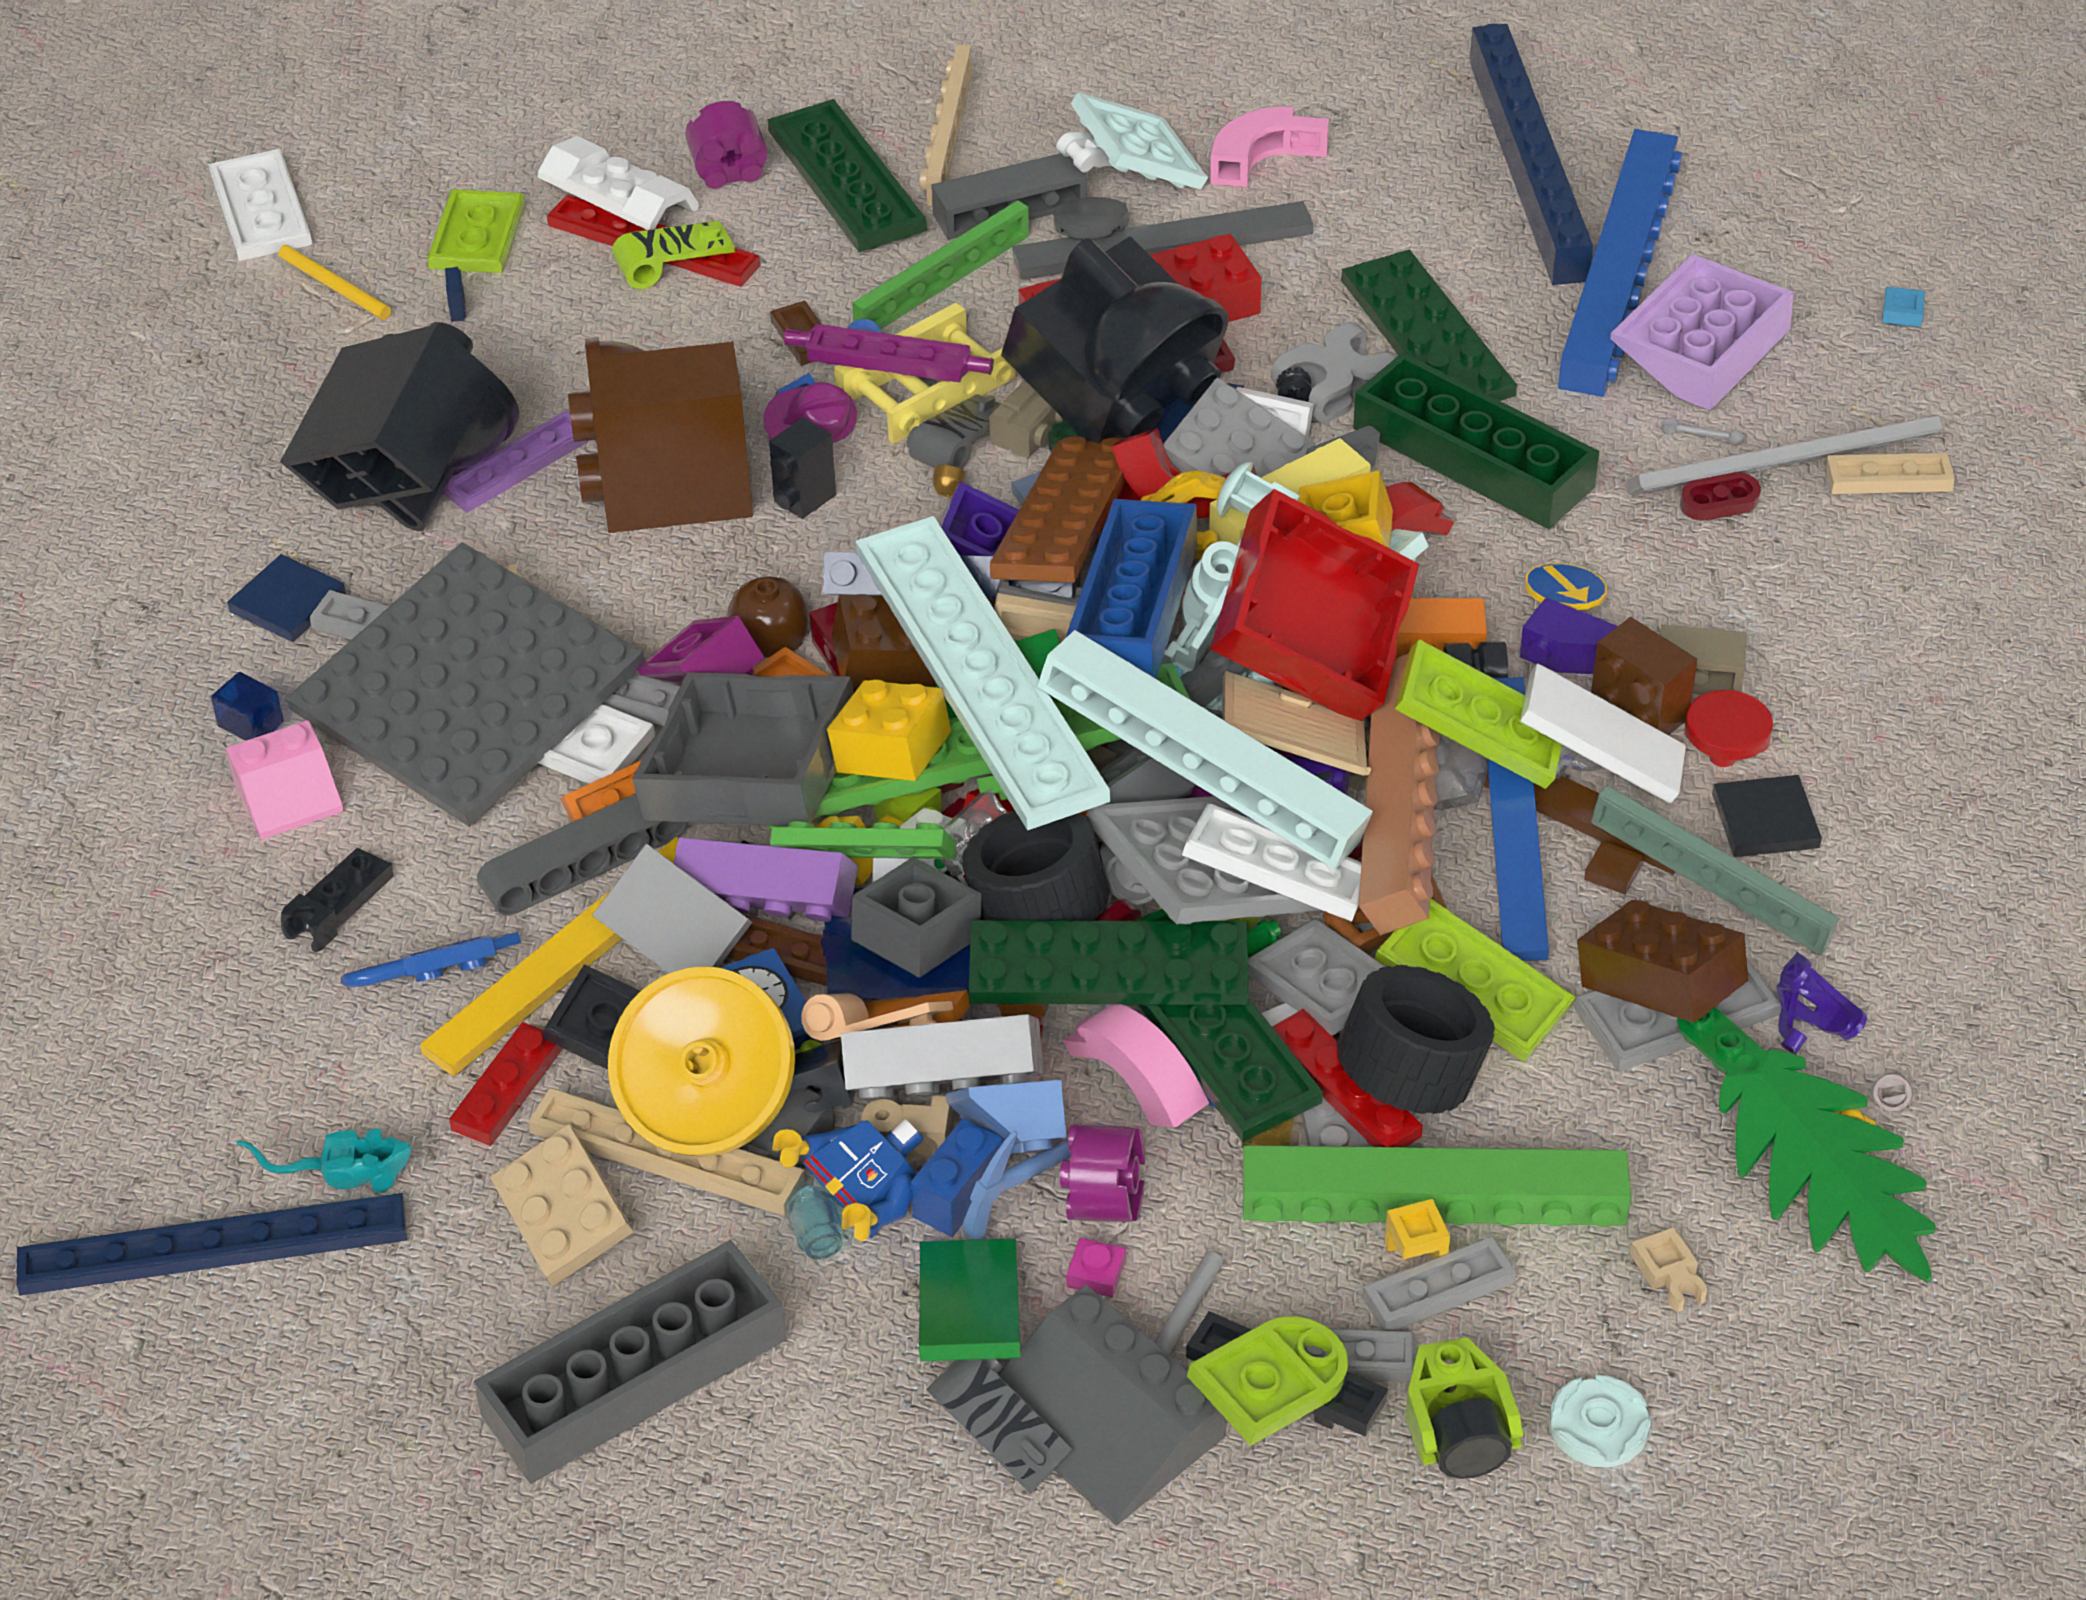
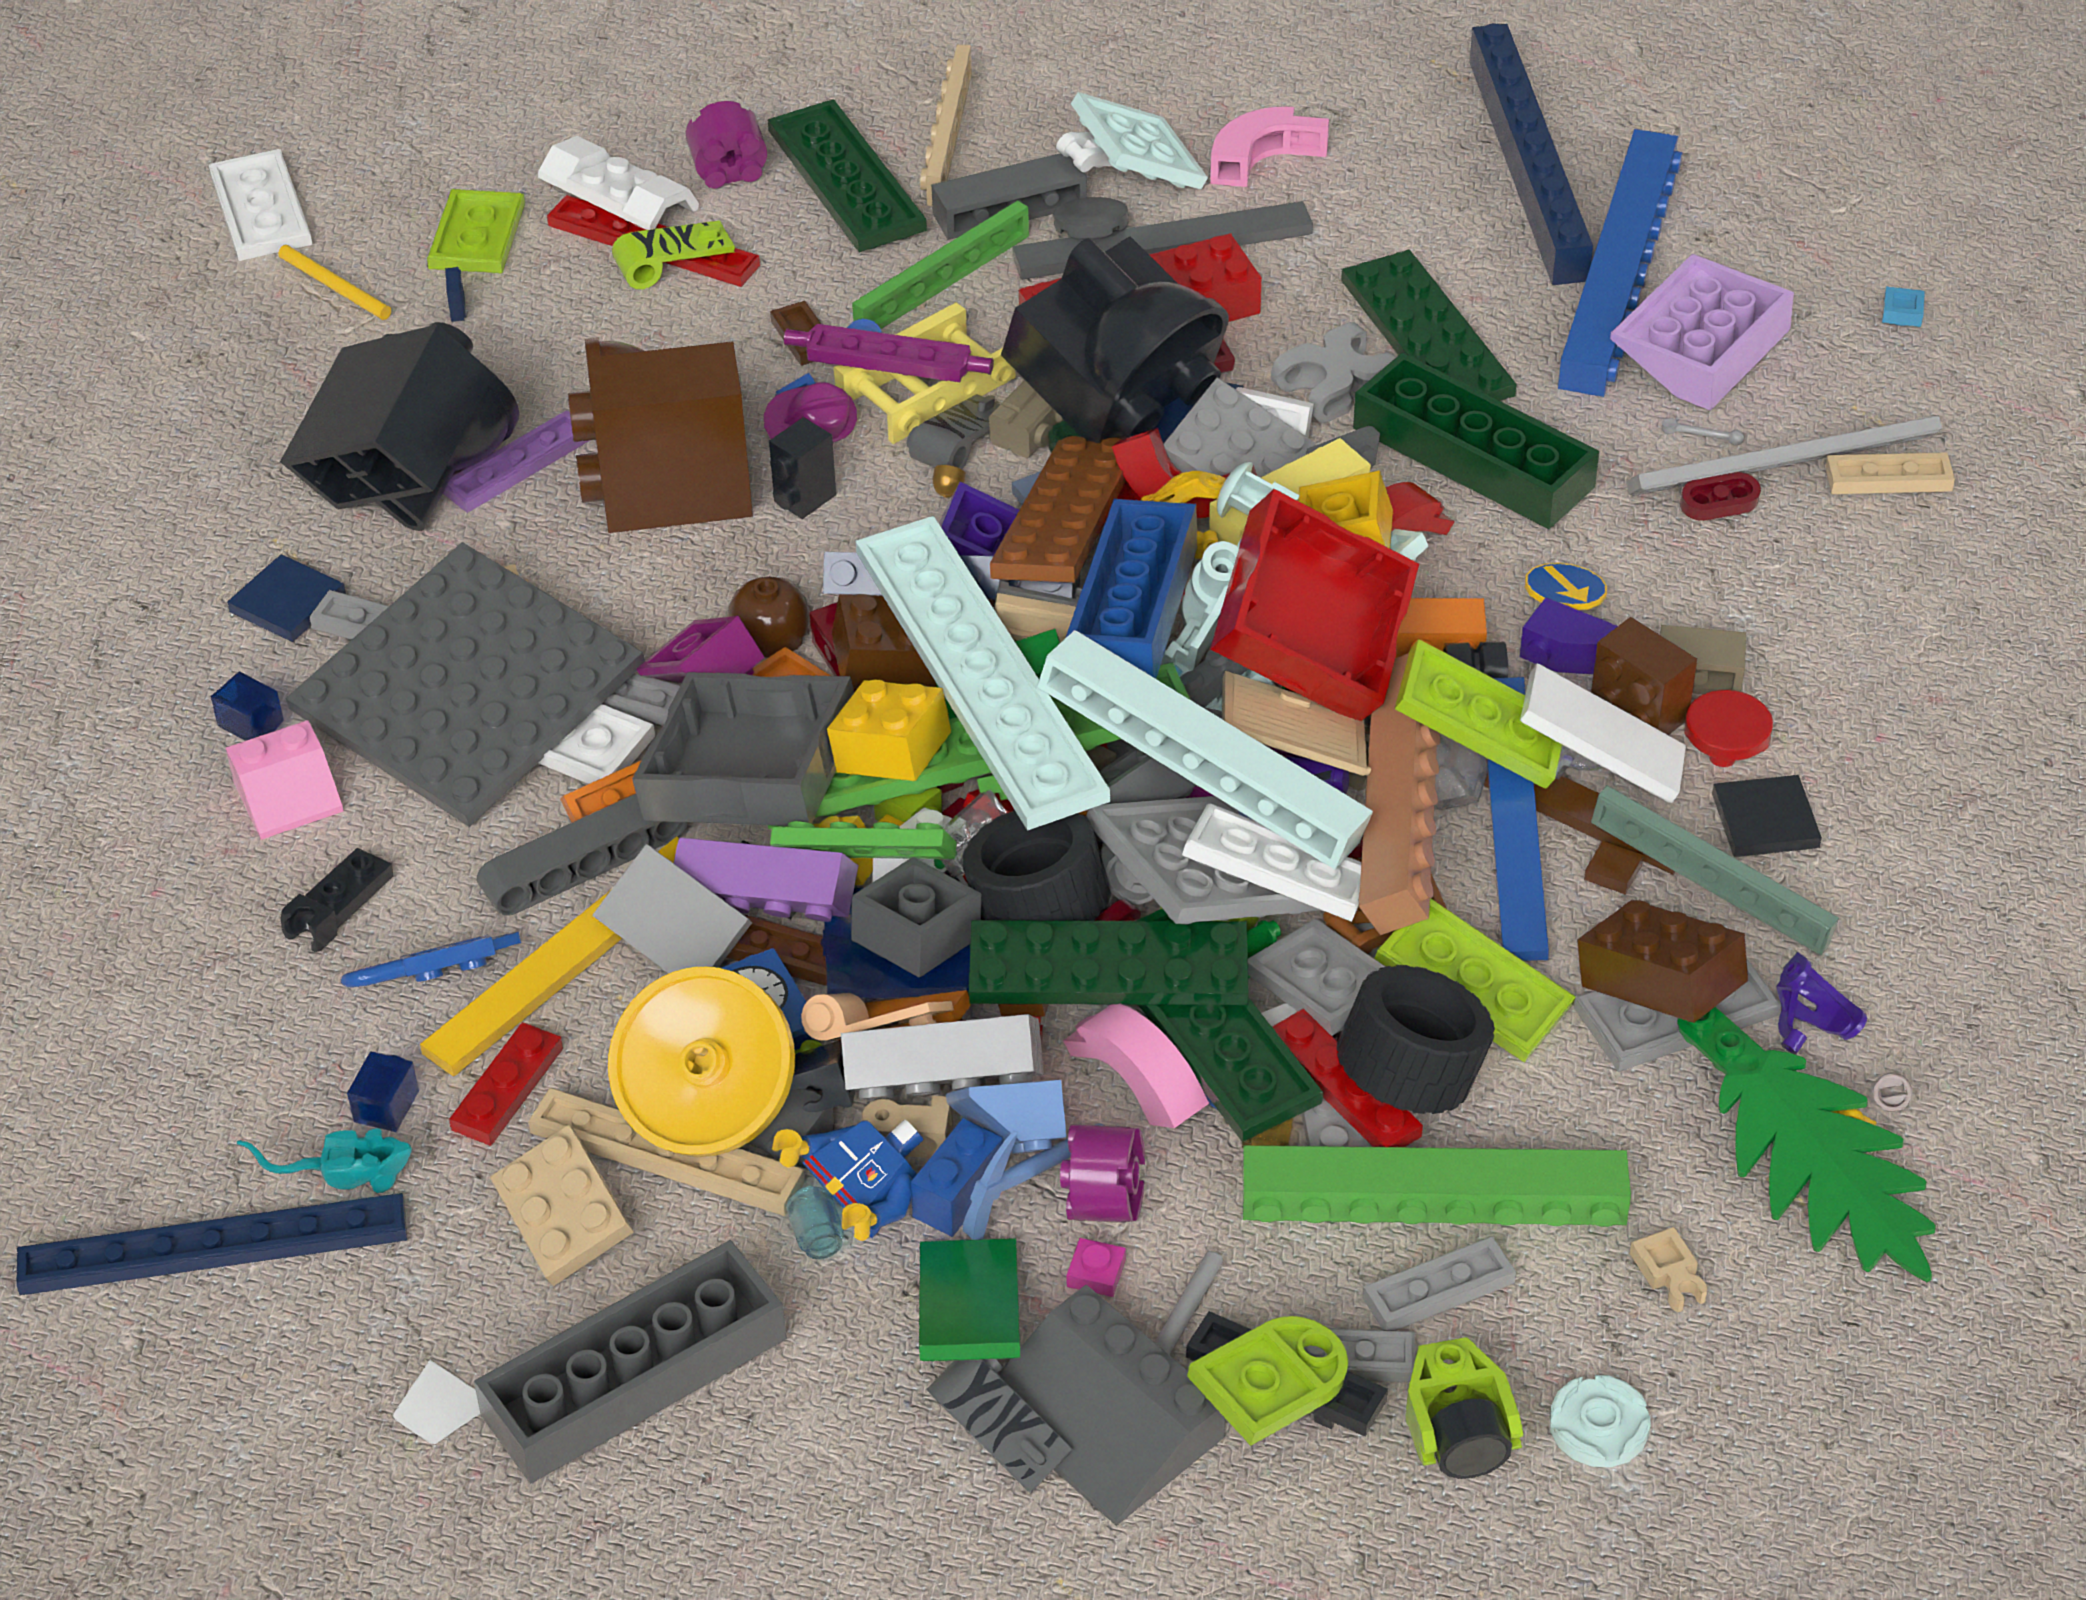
black tile [542,964,641,1069] -> none
black bush [1276,368,1312,402] -> none
yellow panel [1384,1199,1450,1260] -> none
none -> clear blue brick [347,1051,419,1133]
none -> white sticker [393,1360,480,1444]

